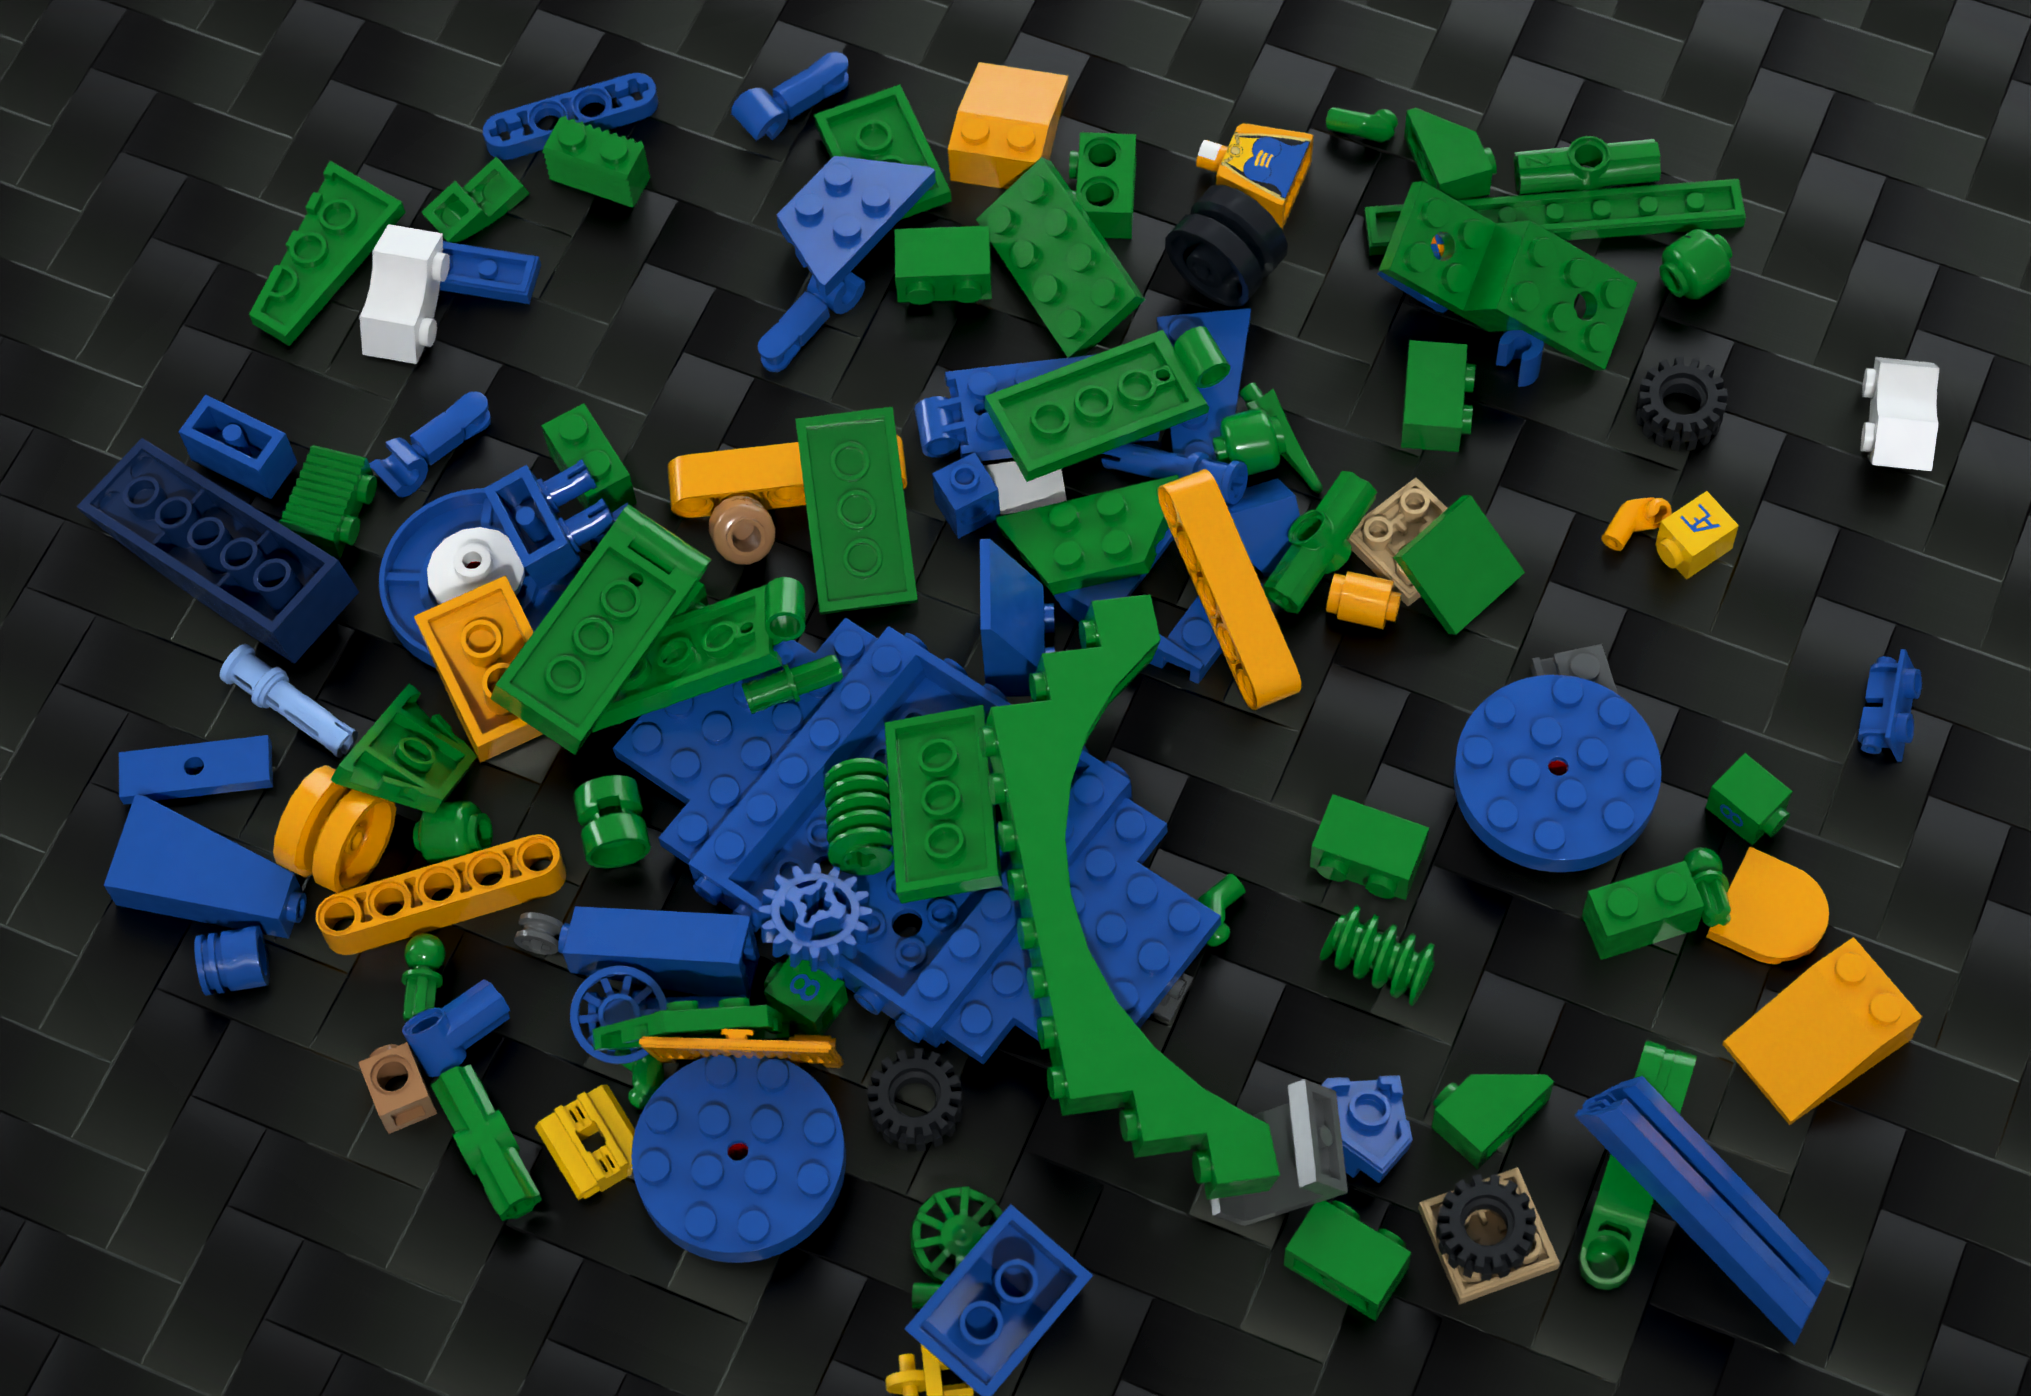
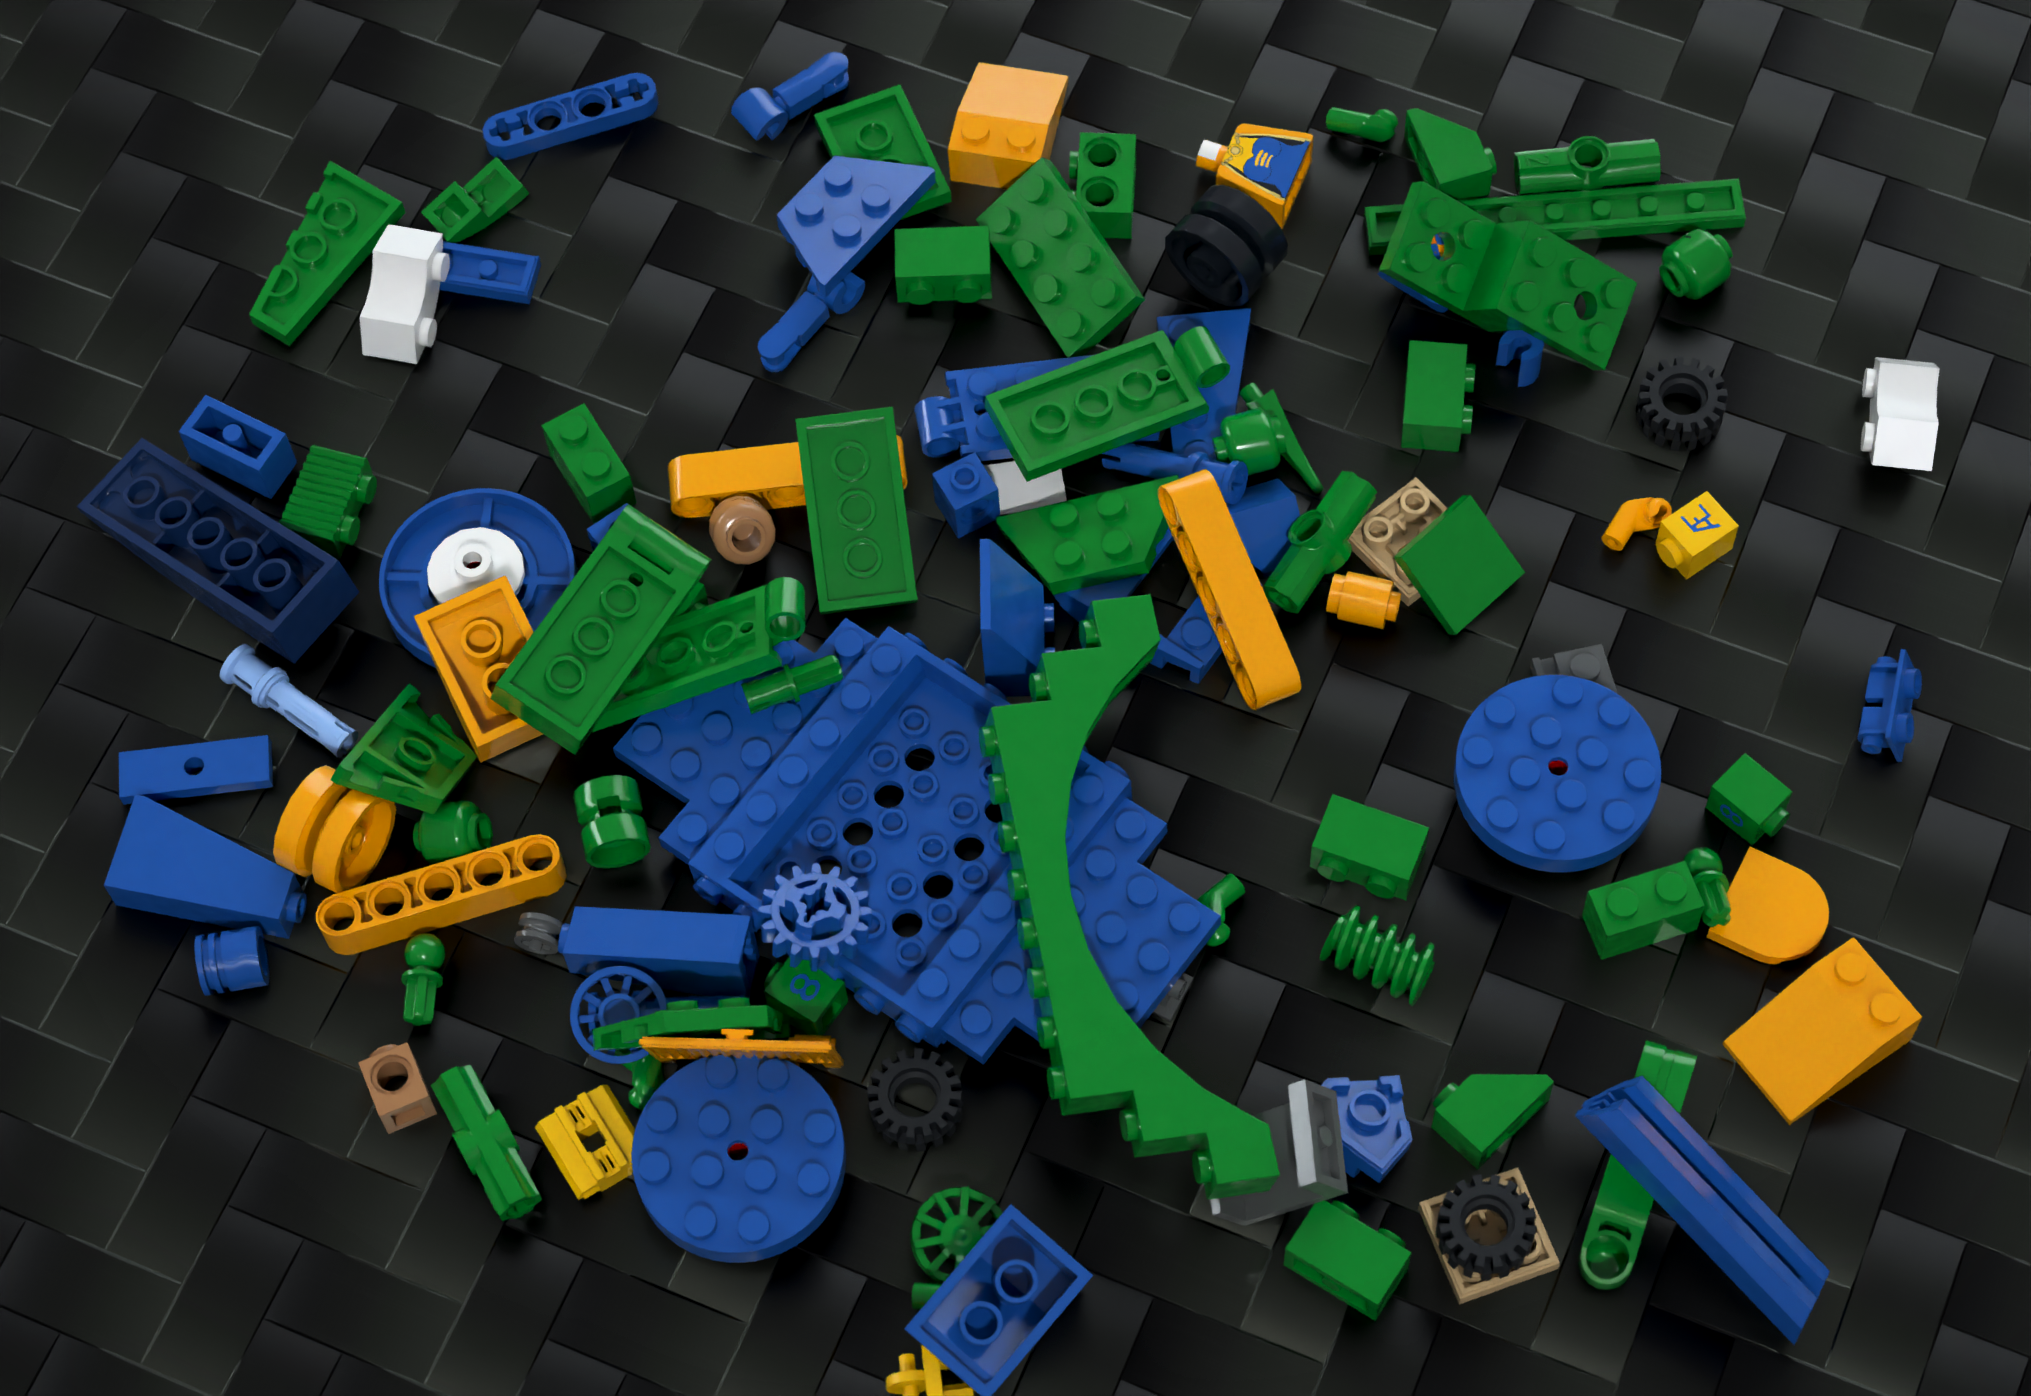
blue piece [369,391,491,497] -> none
blue piece [402,979,510,1077] -> none
blue brick [483,459,616,589] -> none
green brick [542,116,650,207] -> none
green piece [823,758,894,876] -> none
green plate [885,705,1002,904] -> none

